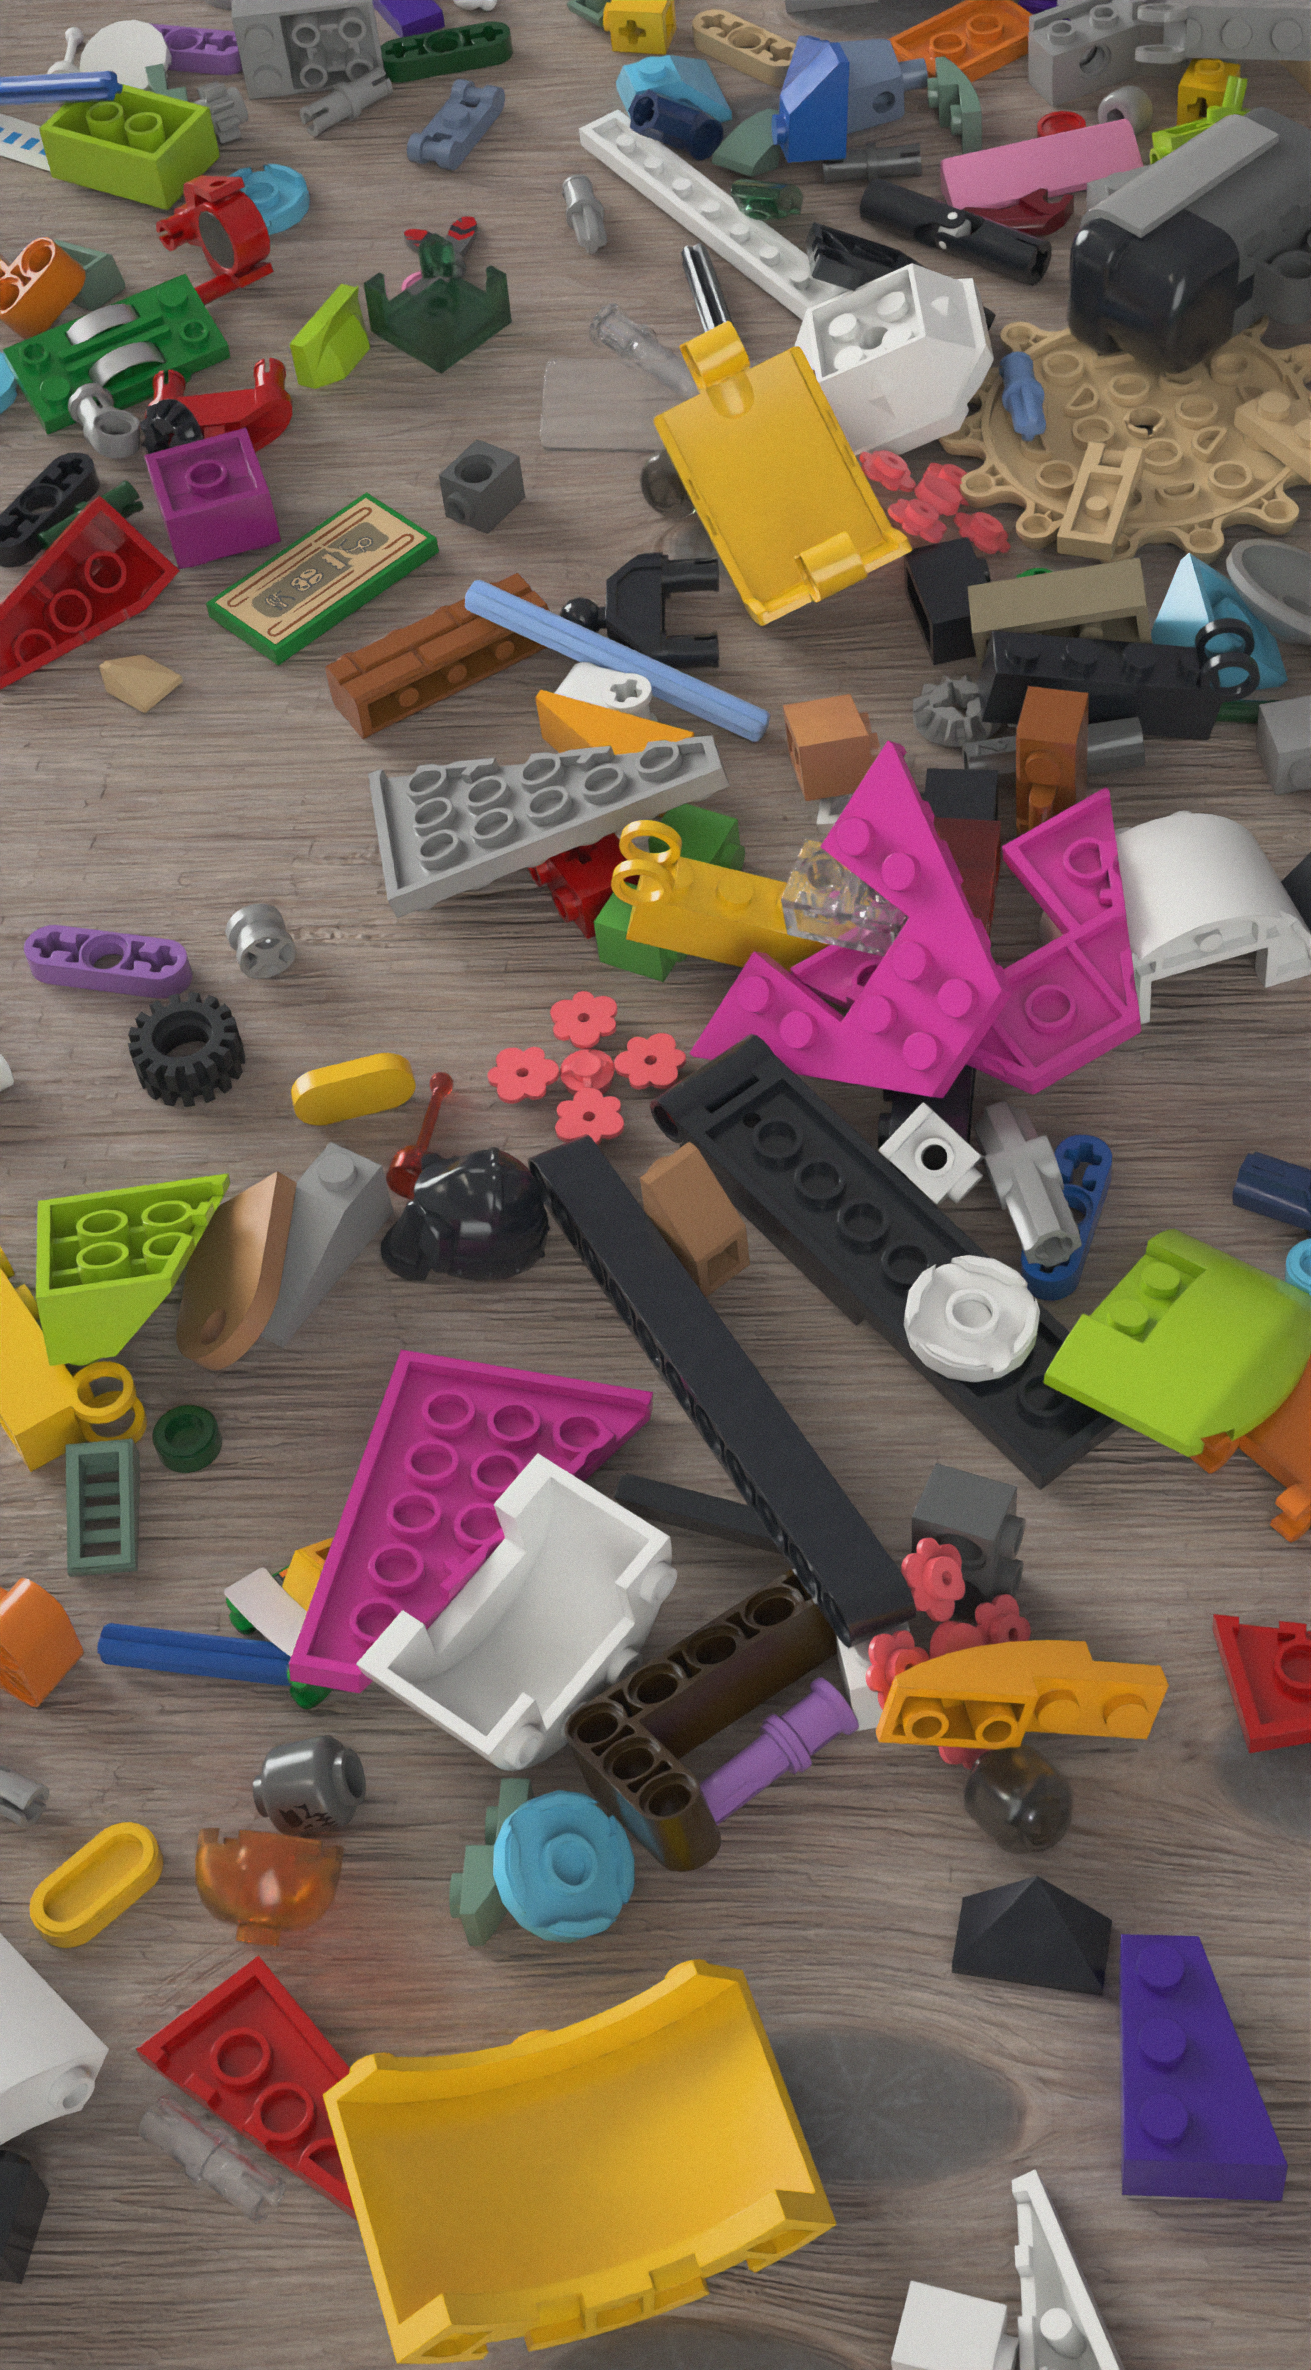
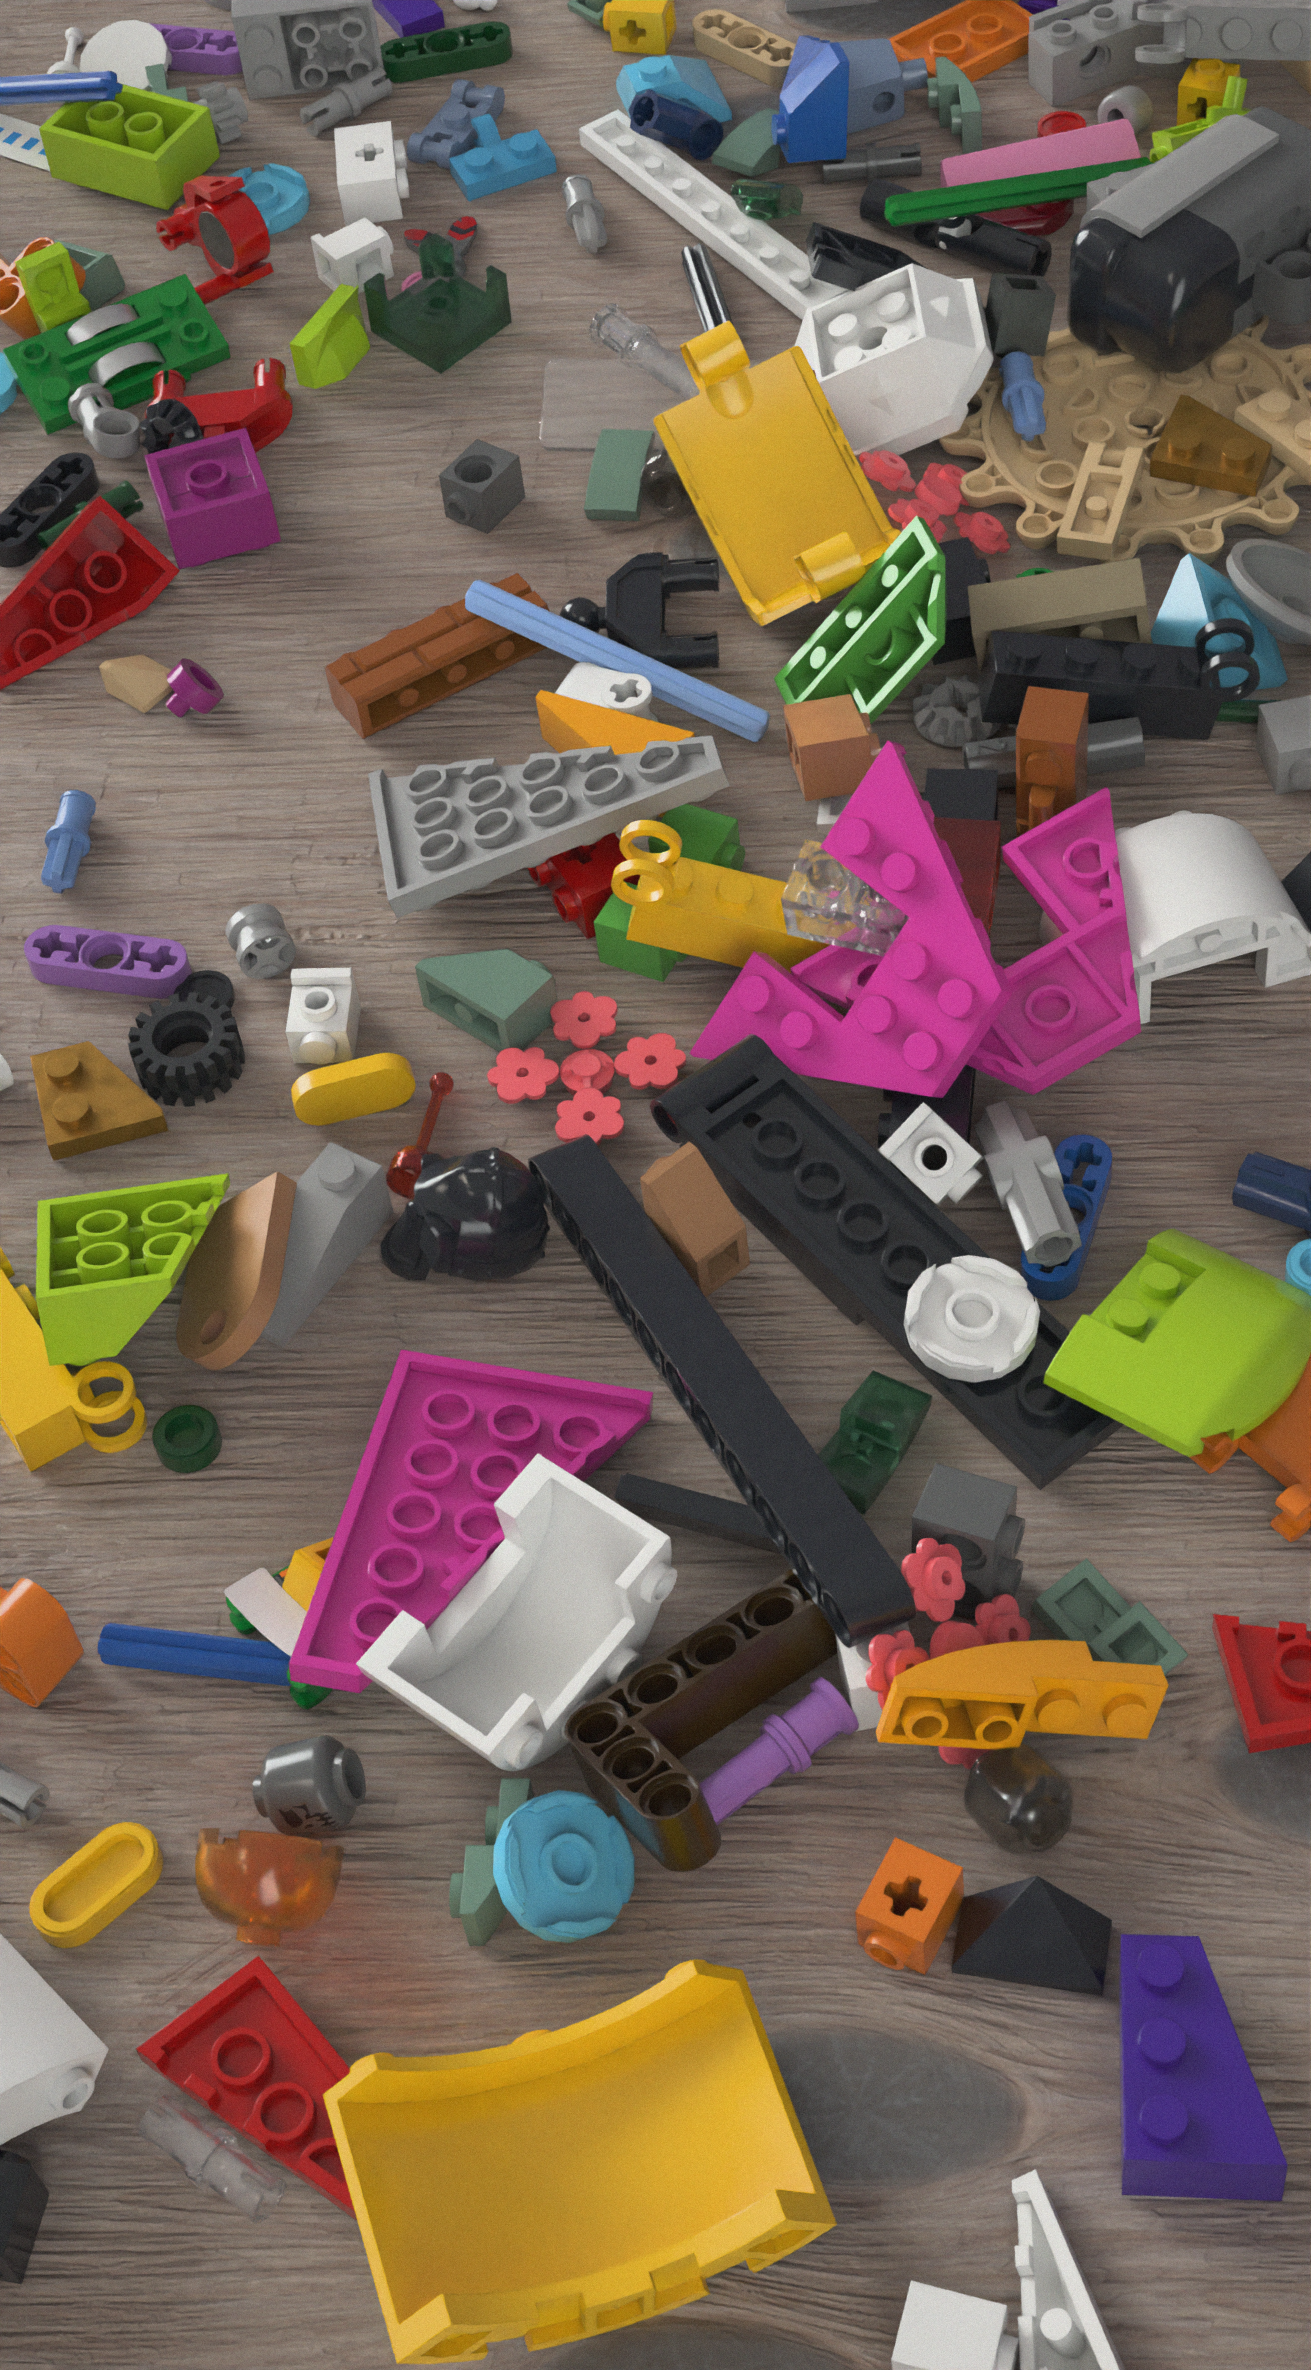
sand green slope [66,1439,140,1577] -> none
tile [206,492,439,666] -> none
none -> lime slope [15,242,92,333]
none -> pearl gold wing [30,1041,169,1161]
none -> medium blue axle [41,790,96,893]
none -> magenta tile [165,658,224,717]
none -> black piece [174,970,235,1009]
none -> white brick [286,967,361,1064]
none -> white brick [310,217,394,294]
none -> white brick [334,121,410,226]
none -> sand green slope [415,949,558,1052]
none -> dark azure plate [449,113,557,201]
none -> sand green slope [584,429,655,521]
none -> bright green wedge [774,515,947,724]
none -> clear green slope [818,1370,932,1515]
none -> orange brick [855,1837,964,1975]
none -> green axle [884,157,1154,227]
none -> pearl dark grey brick [985,273,1056,359]
none -> sand green slope [1031,1558,1189,1676]
none -> pearl gold wing [1150,394,1272,497]

